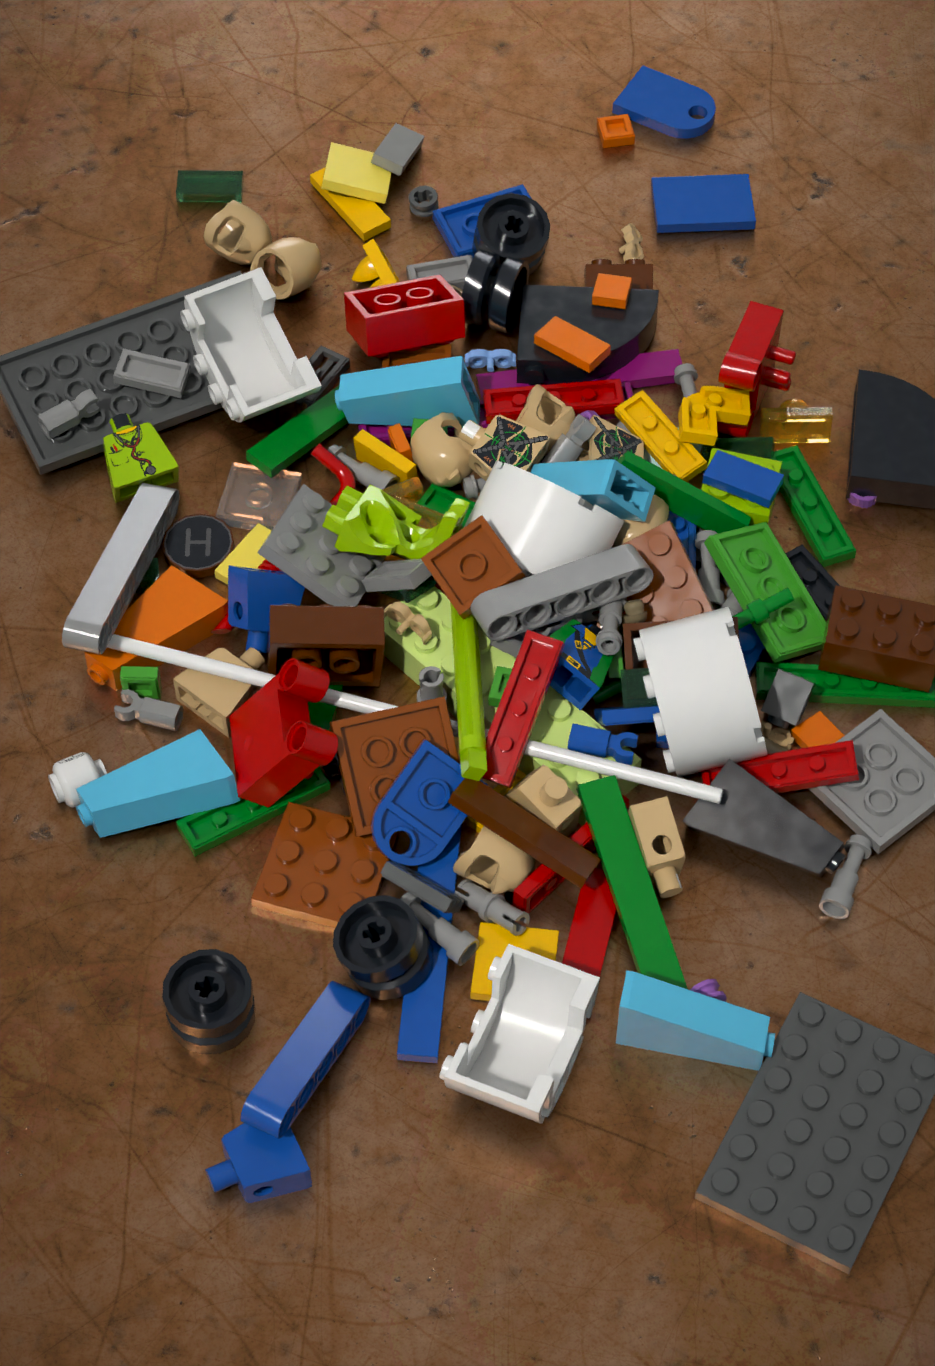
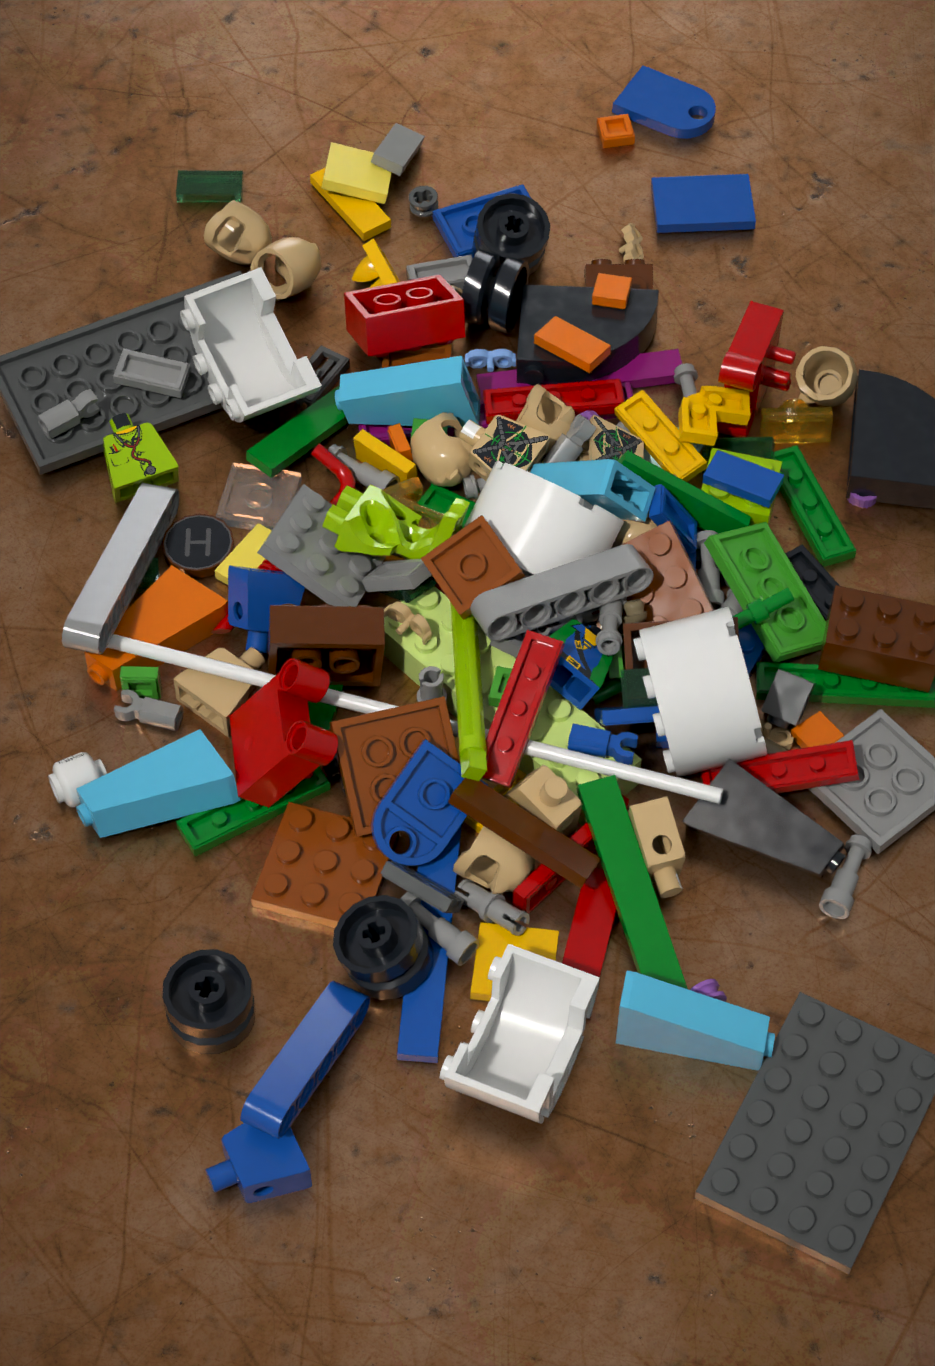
none -> blue tile [649,484,697,554]
none -> tan piece [795,346,858,407]

